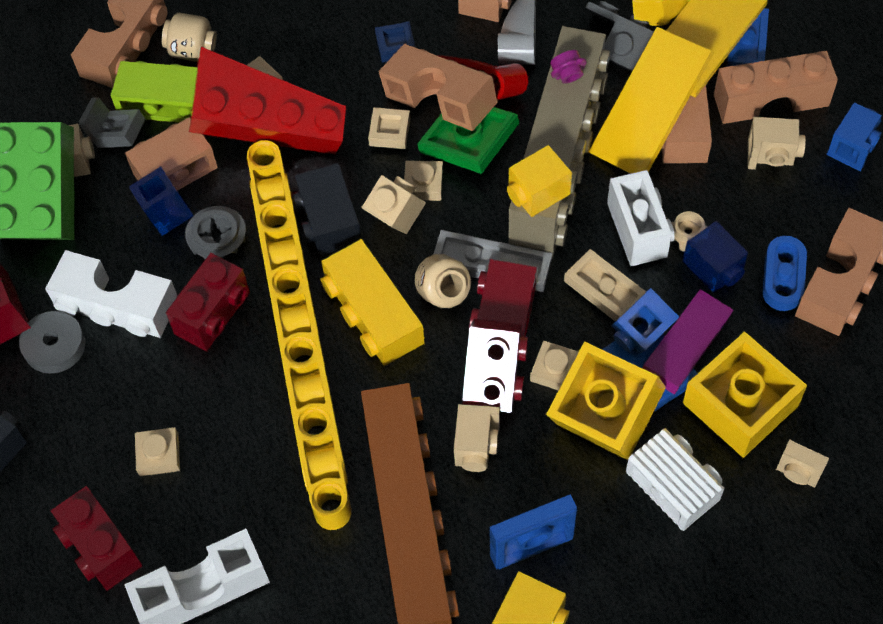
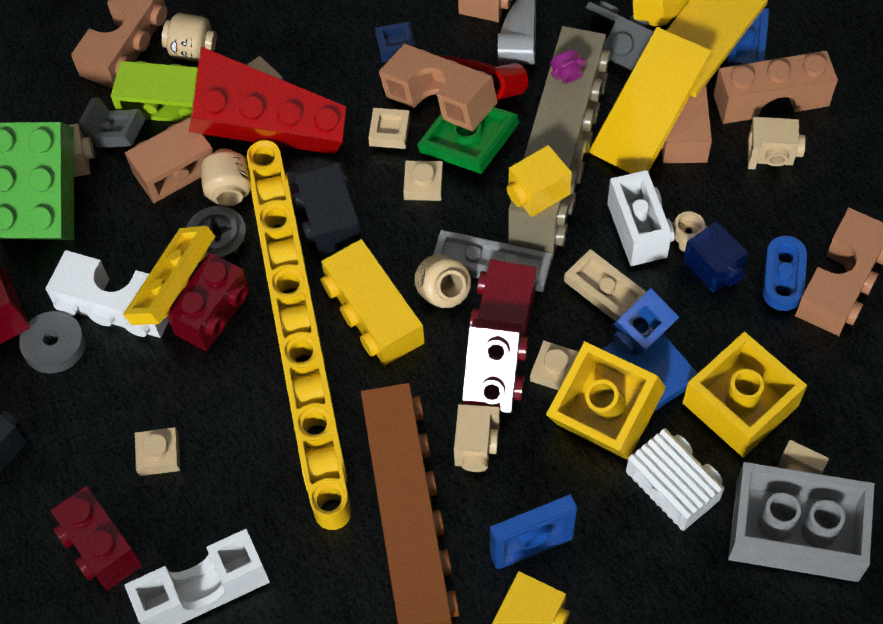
clear blue brick [129,166,194,236] -> none
tan brick [362,175,426,234] -> none
magenta tile [642,289,734,395] -> none
blue brick [827,102,882,172] -> none
none -> yellow plate [122,226,216,325]
none -> tan head [200,149,251,207]
none -> light grey brick [728,462,875,582]

